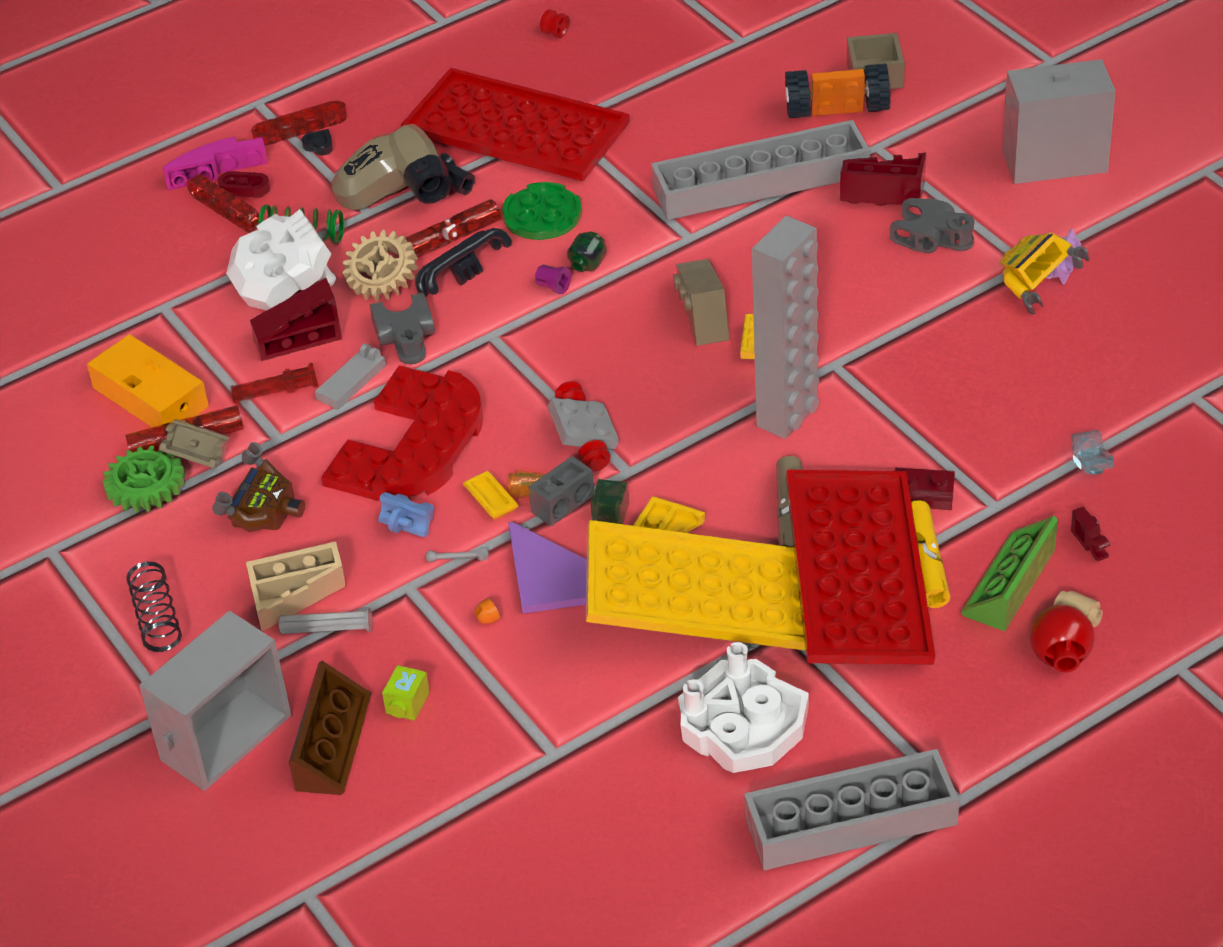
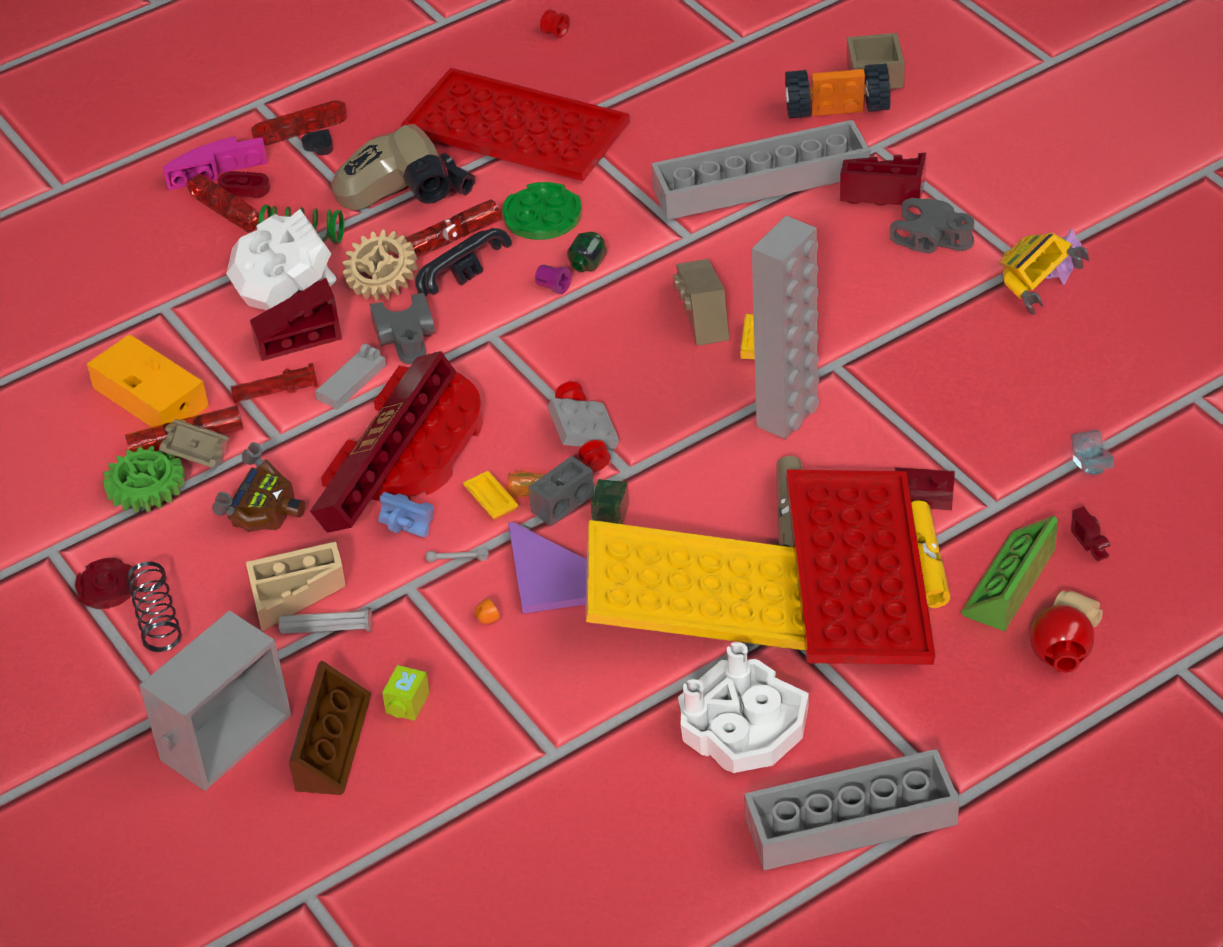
yellow wing [633,496,705,533] -> none
light grey container [1002,59,1116,184] -> none
none -> dark red tile [75,558,137,609]
none -> dark red brick [310,351,457,533]

